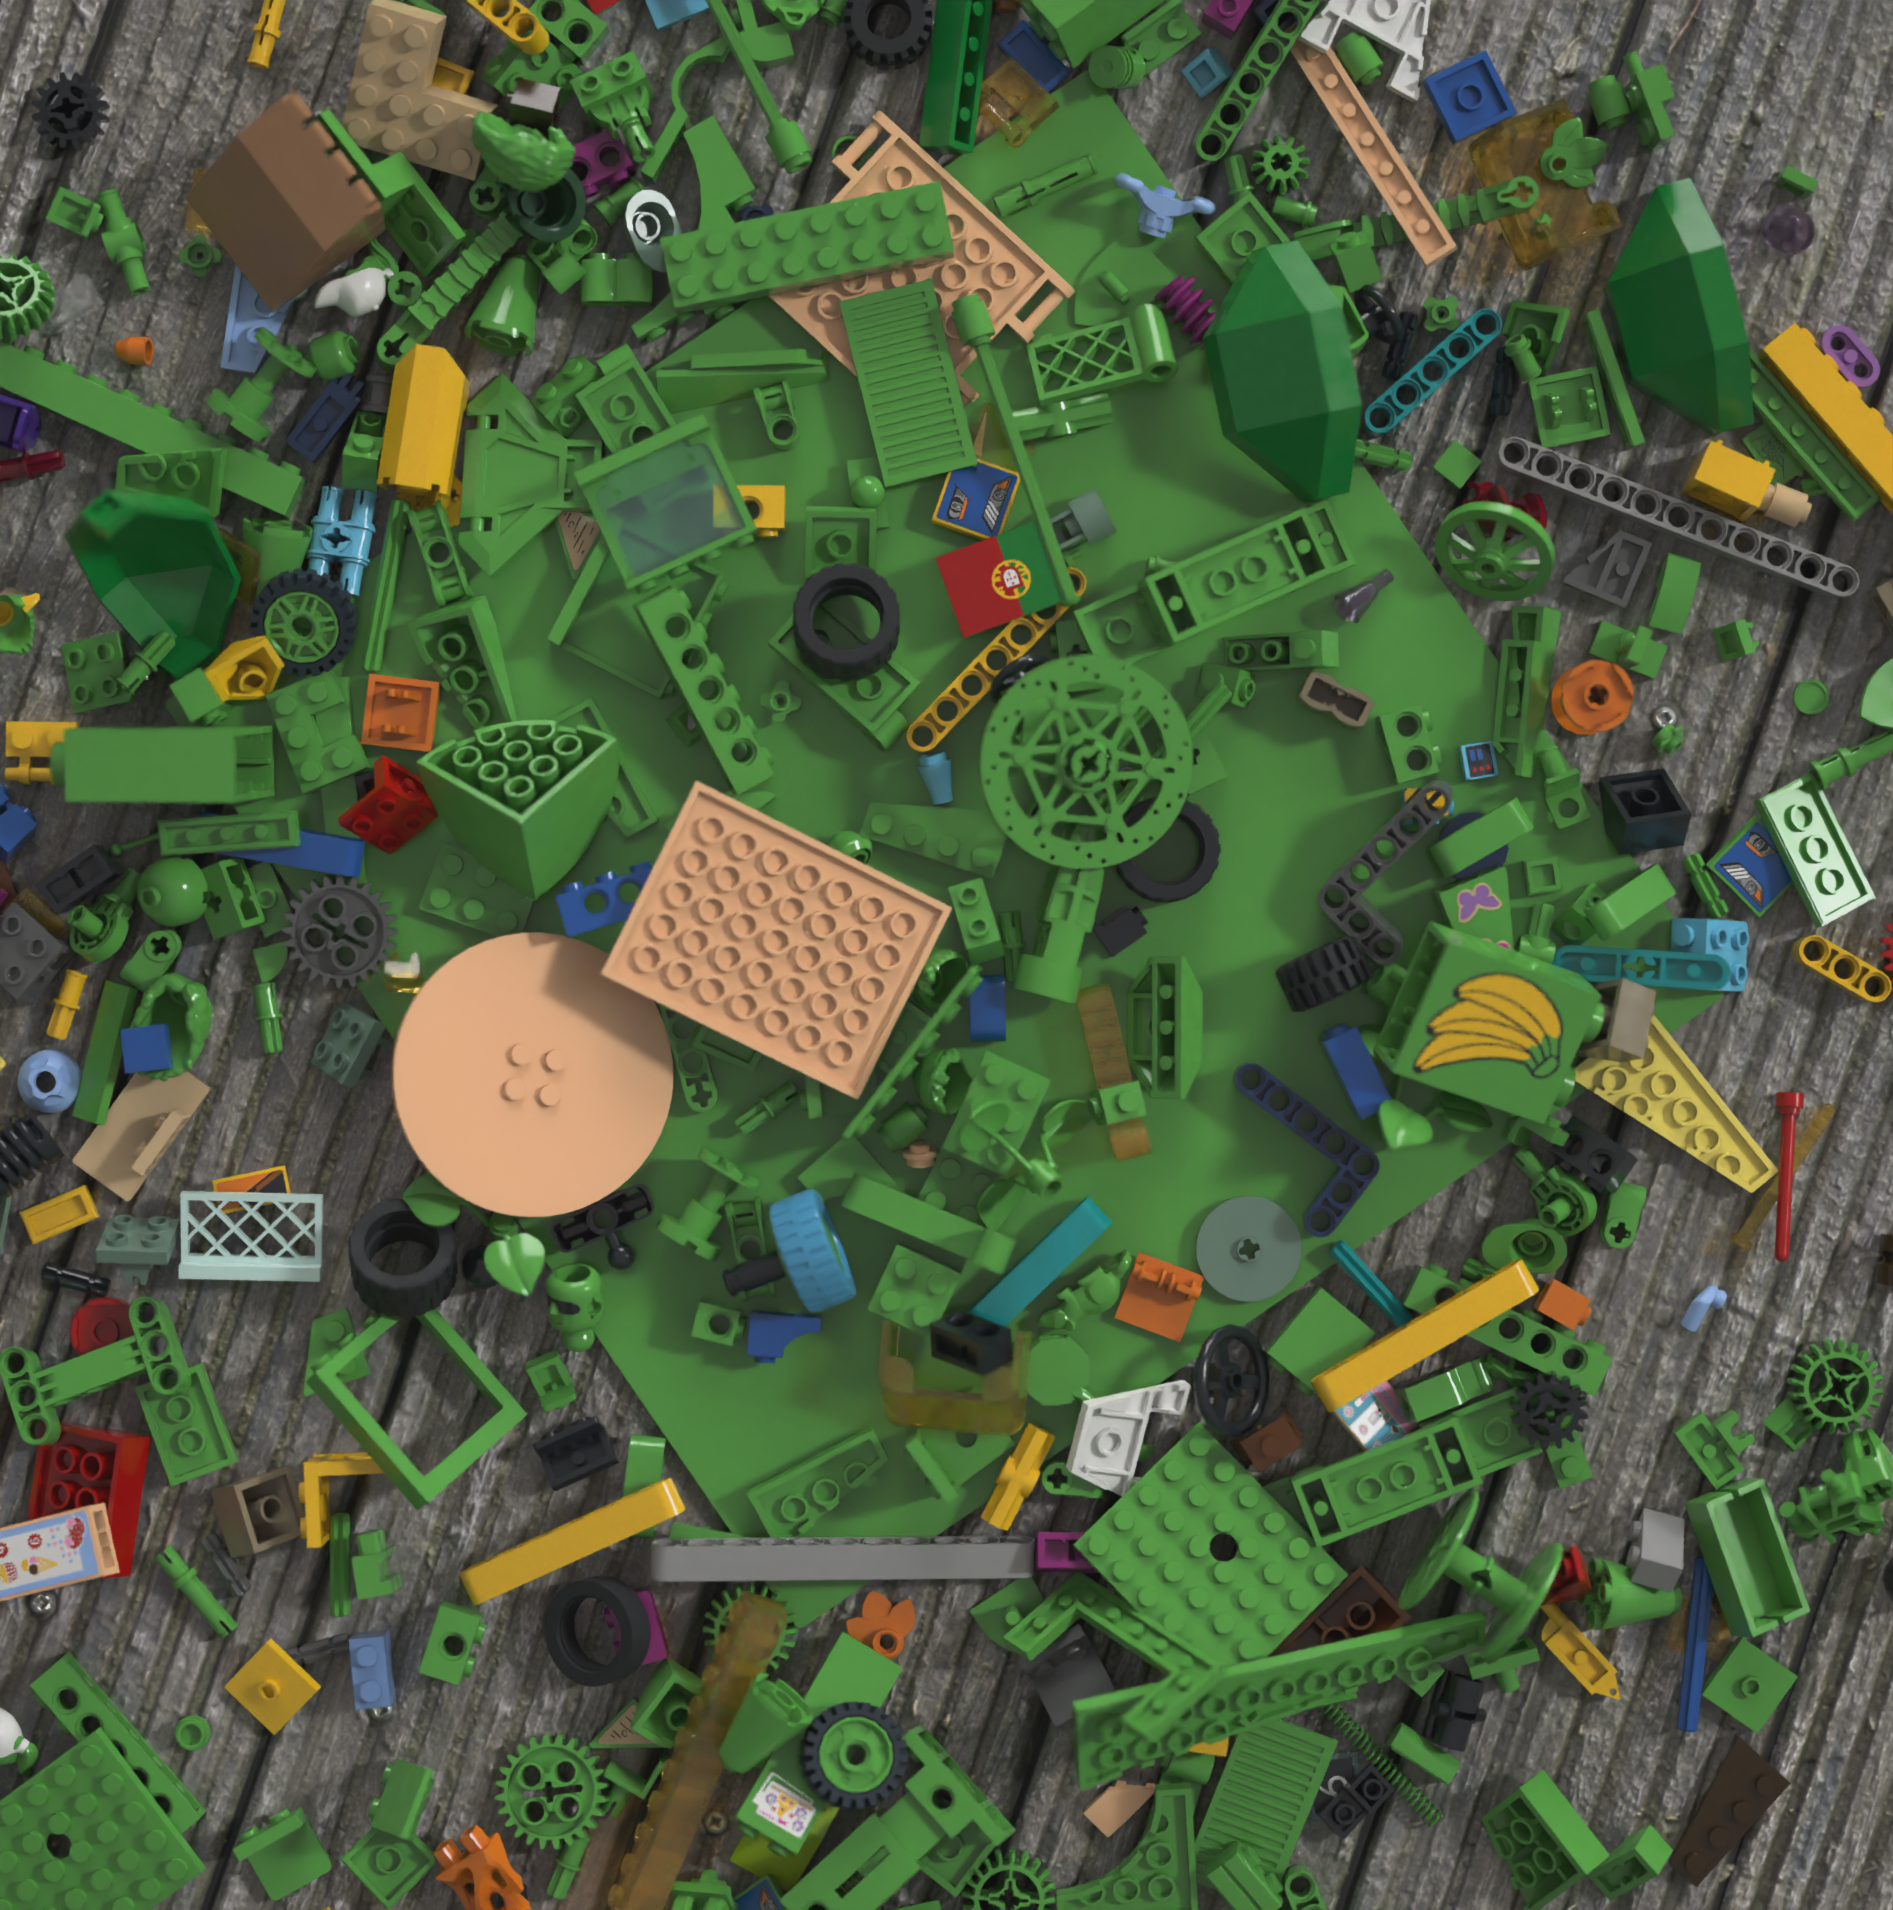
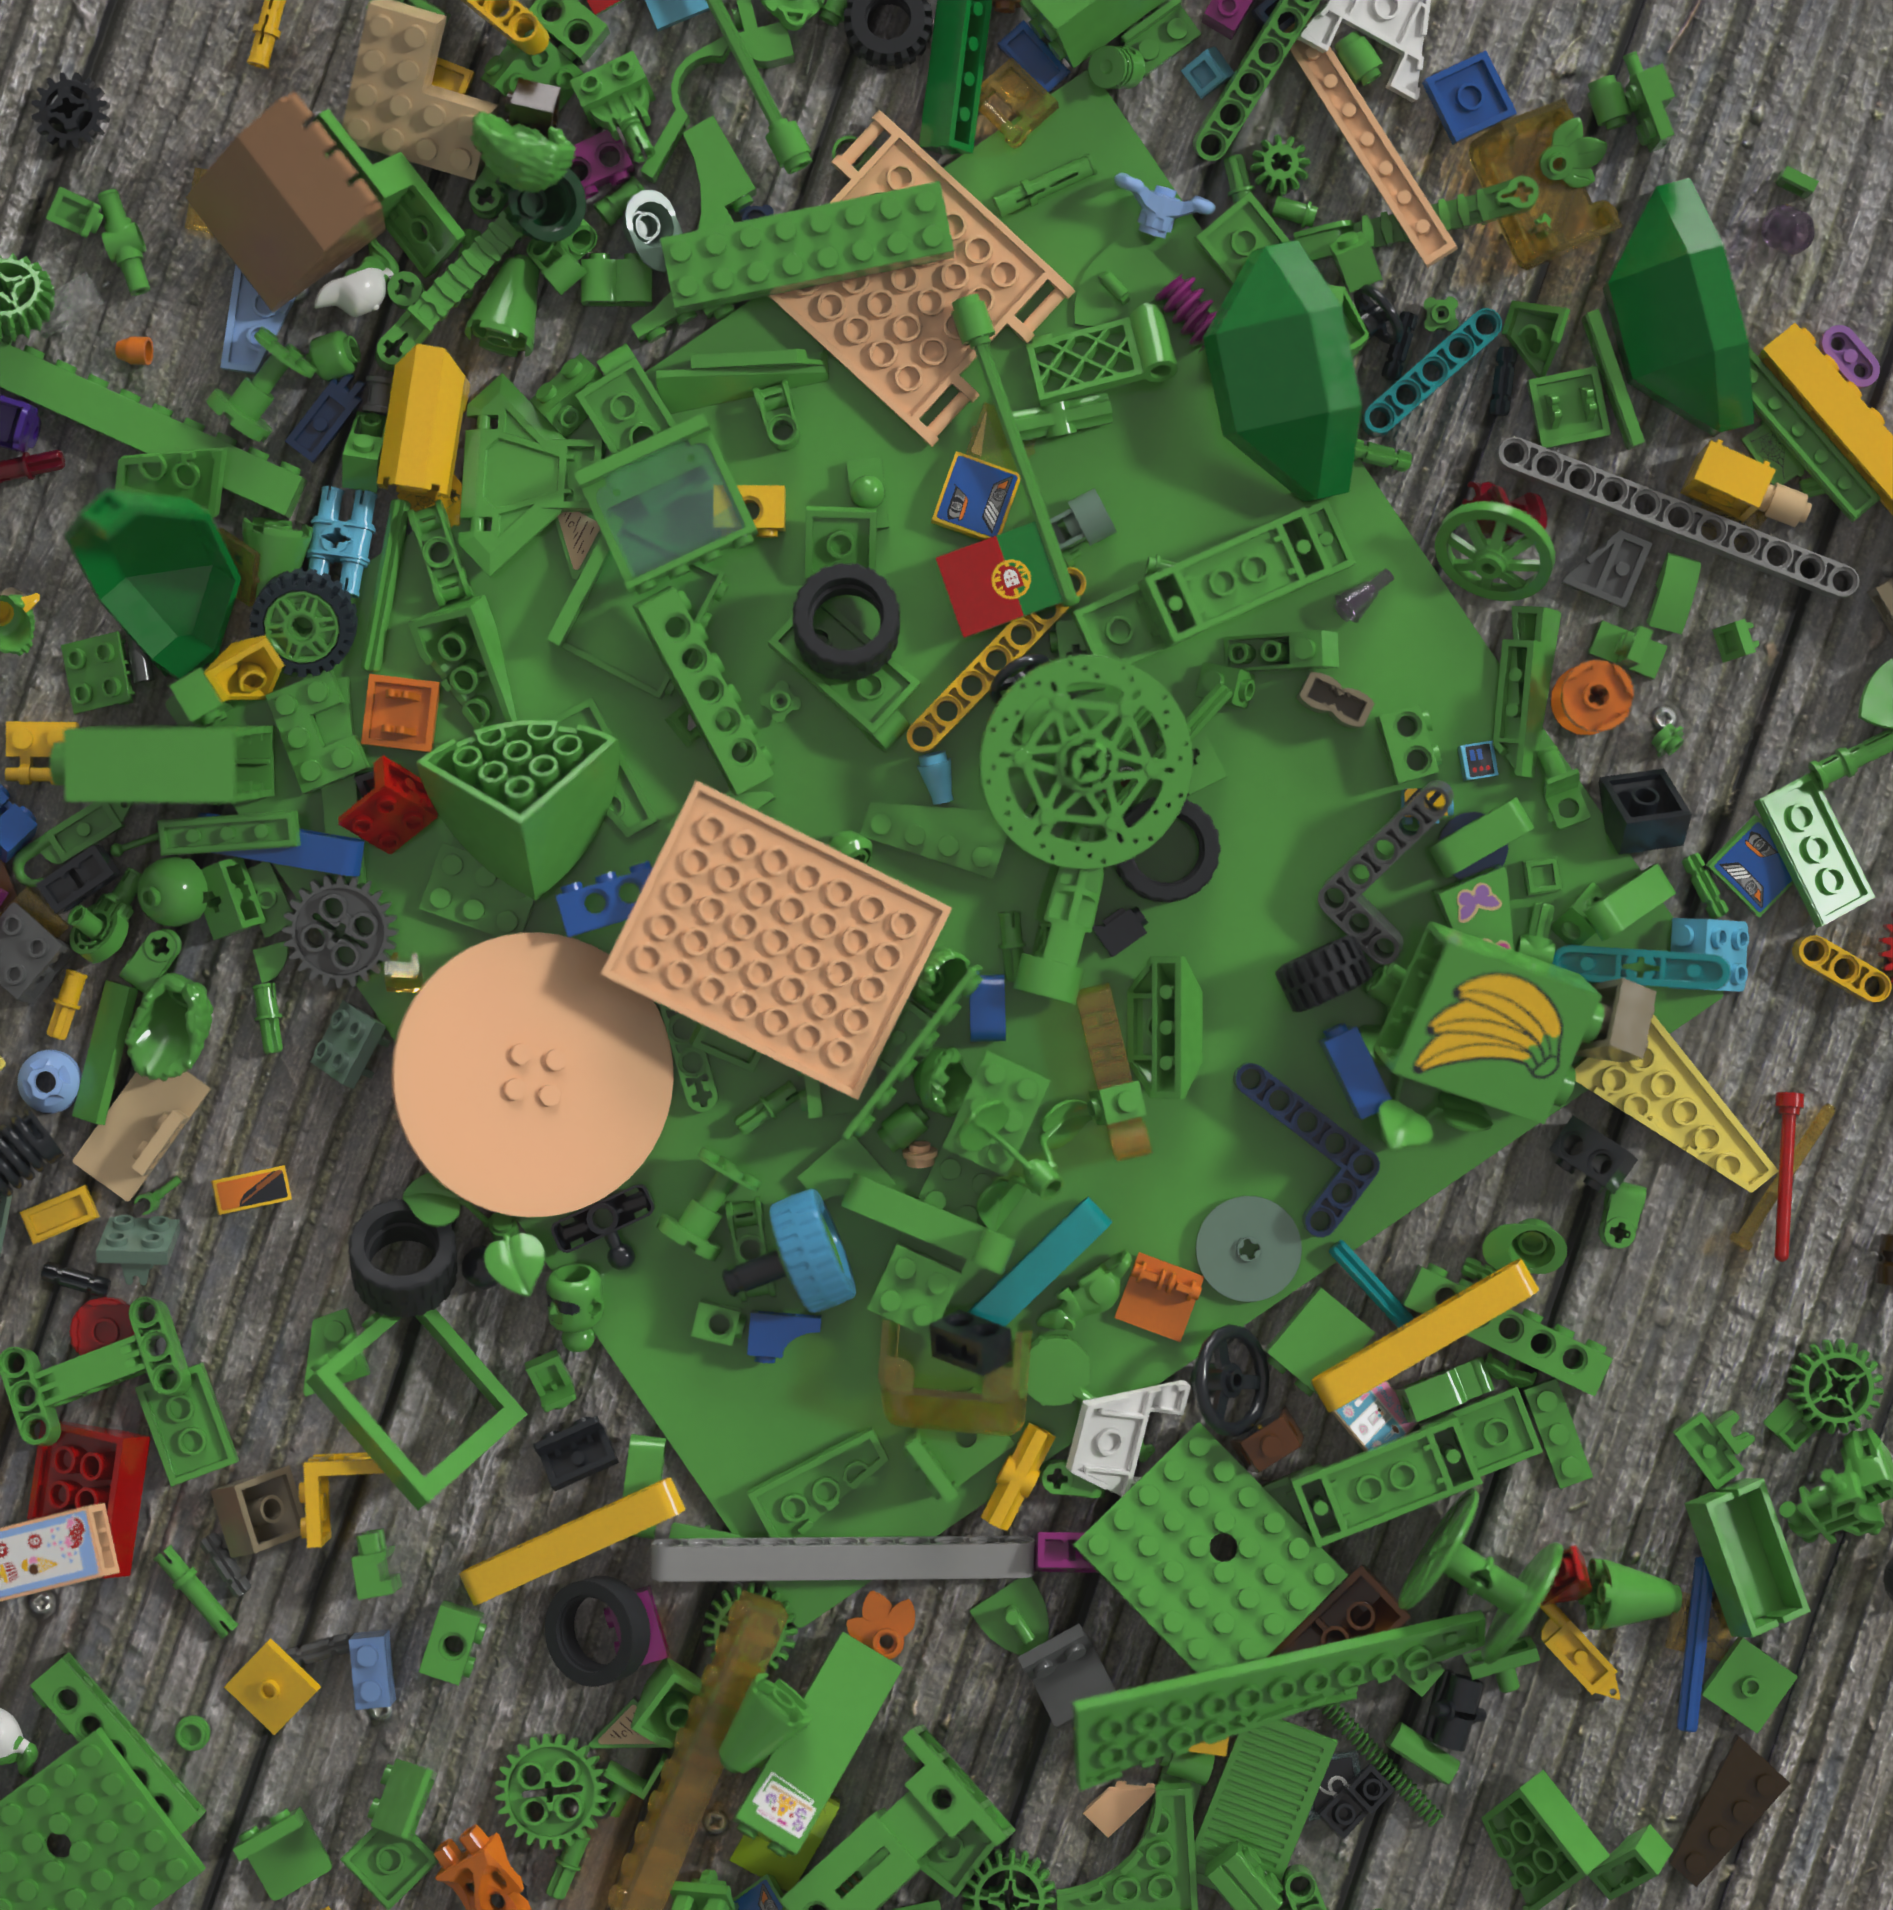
bright green axle [115,630,175,695] -> none
blue piece [120,1024,173,1074] -> none
bright green plate [179,235,222,277] -> none
light aqua fence [179,1191,325,1282] -> none
bright green axle [330,1512,350,1617] -> none
wheel [799,1701,908,1810] -> none
bright green window [839,278,978,488] -> none
bright green brick [948,877,1005,966] -> none
bright green plate [1003,1573,1226,1744] -> none
bright green tile [1432,440,1482,490] -> none
bright green pin [1504,334,1542,382] -> none
bright green bracket [1506,1115,1570,1147] -> none
black gear [1510,1371,1588,1450] -> none
bright green pin [1511,1144,1597,1236] -> none
orange brick [1533,1276,1592,1330] -> none
light grey brick [1627,1508,1685,1593] -> none
light blue arm [1681,1285,1727,1332] -> none
bright green piece [1793,680,1829,715] -> none
none -> bright green plate [12,802,134,887]
none -> bright green hand [134,1175,182,1215]

